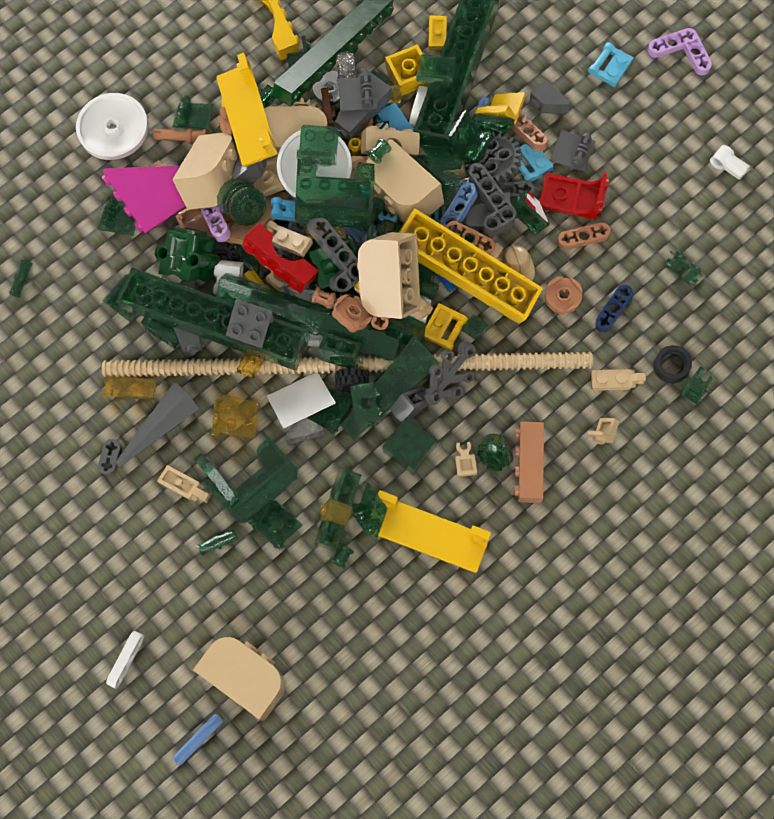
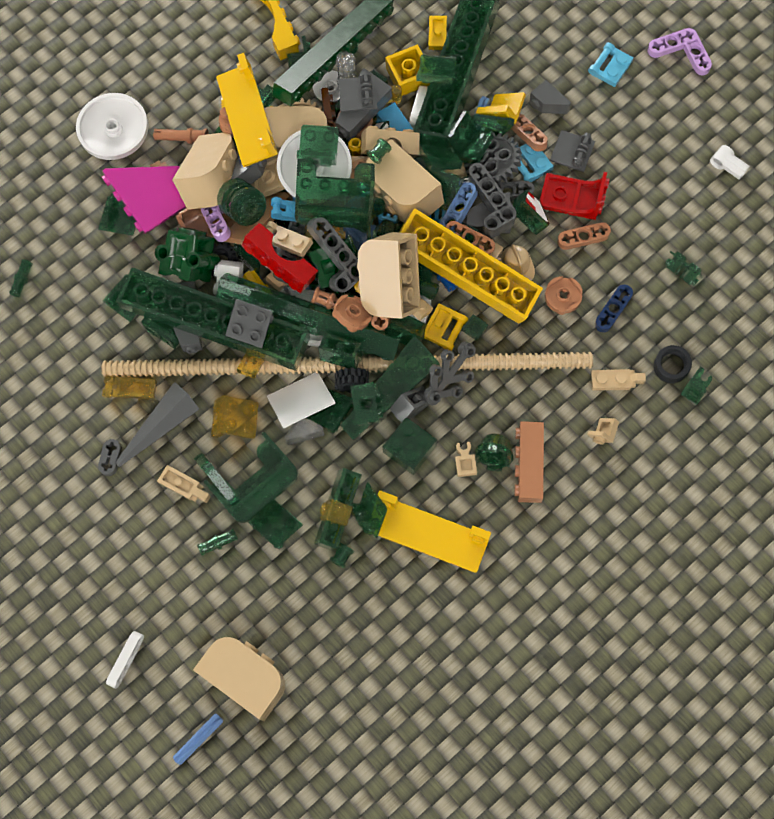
clear green hinge [172,95,214,129] -> none

